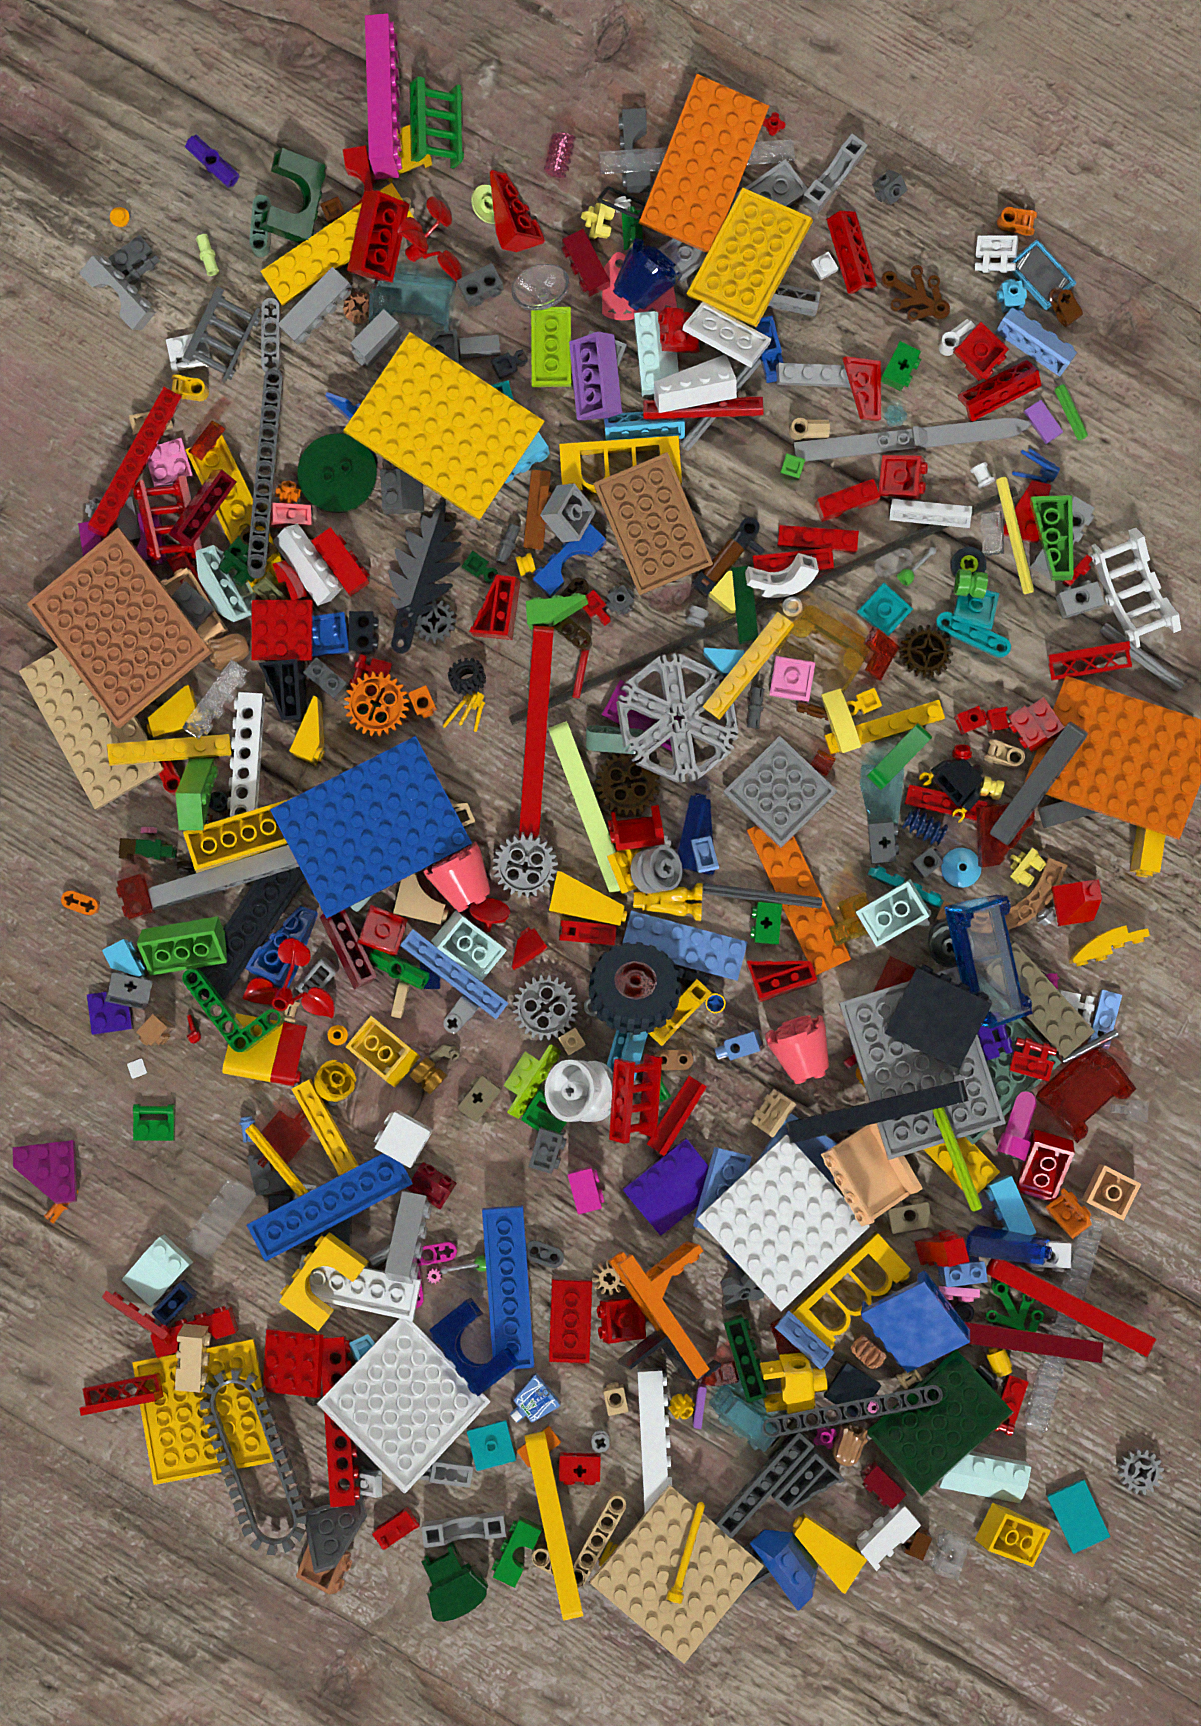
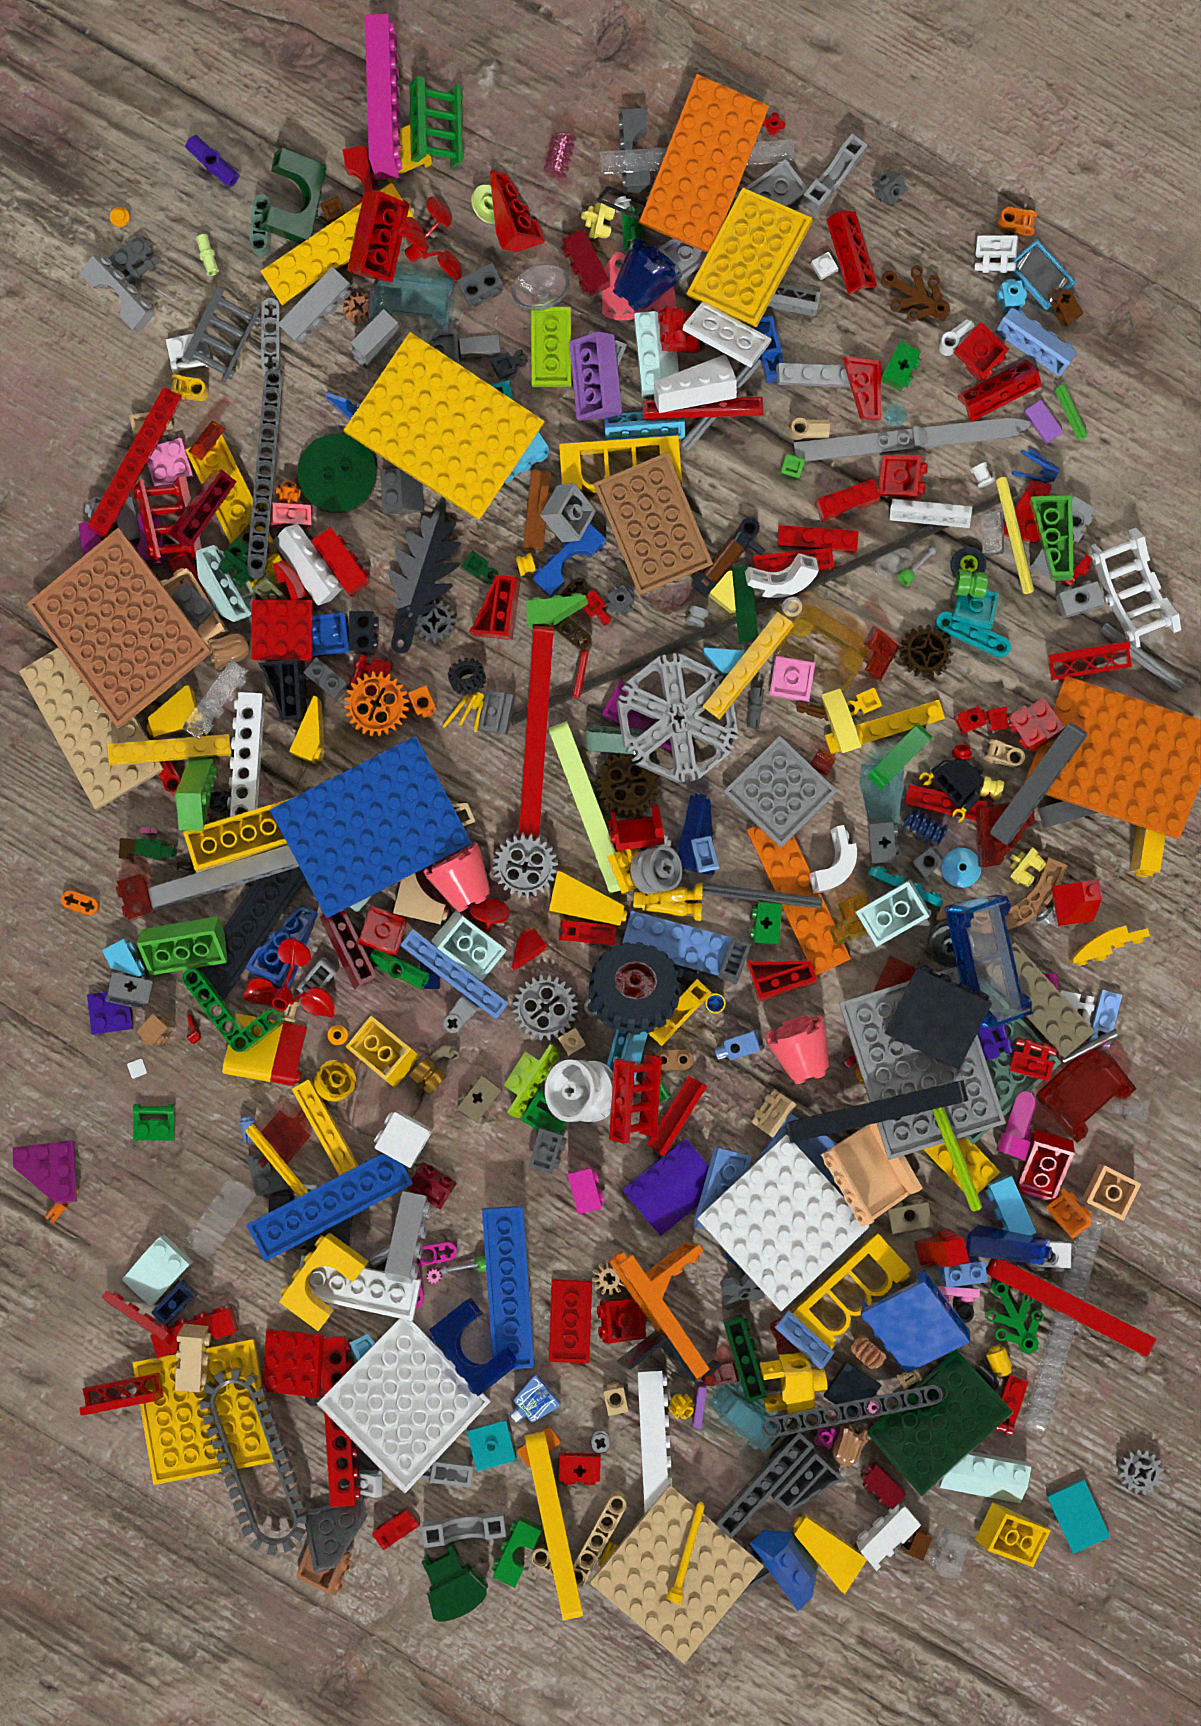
tan beam [391,979,410,1019] -> none
dark grey pin [495,524,521,565] -> none
dark grey plate [526,1240,564,1268] -> none
teal plate [856,583,913,639] -> none
dark red tile [964,1322,1104,1363] -> none
none -> flat silver plate [478,690,516,735]
none -> dark grey slope [718,938,752,984]
none -> white arch [809,825,857,894]

